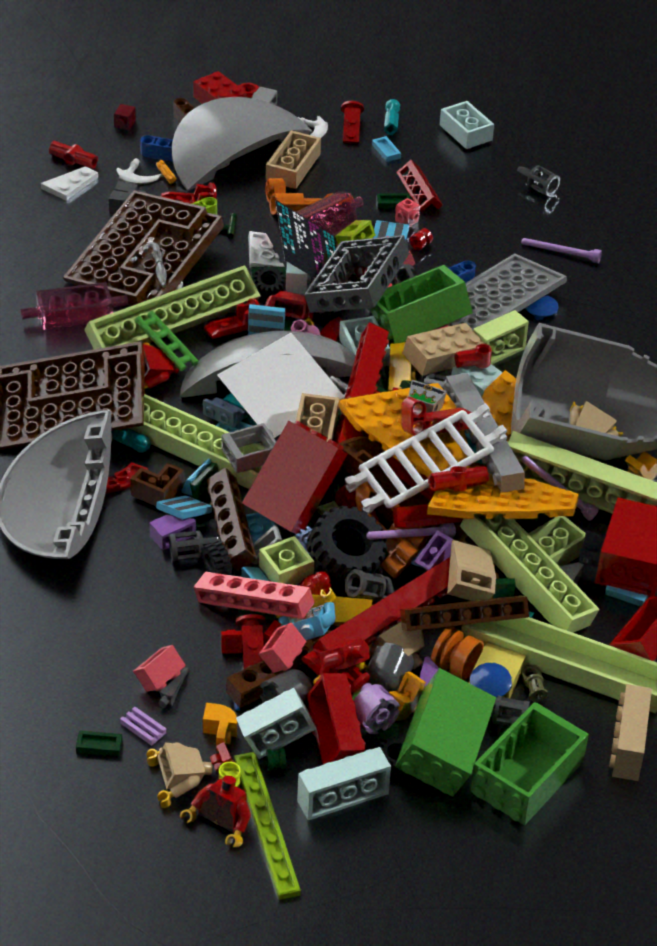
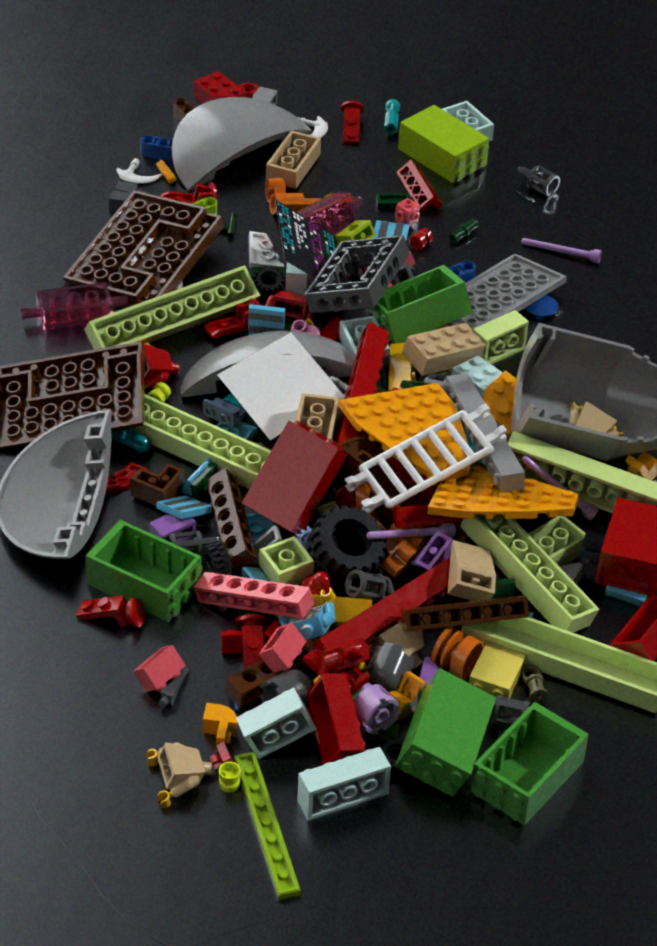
white wing [41,166,98,201] -> none
red piece [49,141,98,169] -> none
dark green tile [76,730,122,756] -> none
dark red brick [114,104,136,130] -> none
lavender tile [120,707,166,746] -> none
bright green bar [134,311,199,371] -> none
light grey piece [144,242,167,288] -> none
torso [180,776,251,848] -> none
light grey window [221,423,276,473] -> none
dark green wheel [266,748,286,771] -> none
medium azure tile [372,136,401,162] -> none
red beam [401,397,476,436] -> none
light grey torso [408,380,447,413] -> none
red piece [428,466,489,491] -> none
red piece [454,344,492,368] -> none
blue dish [470,663,512,697] -> none
tan brick [609,684,652,781] -> none
none -> red piece [76,595,146,628]
none -> bright green container [85,520,203,622]
none -> neon yellow wheel [147,382,171,402]
none -> lime container [398,105,490,183]
none -> dark green pin [449,218,479,243]

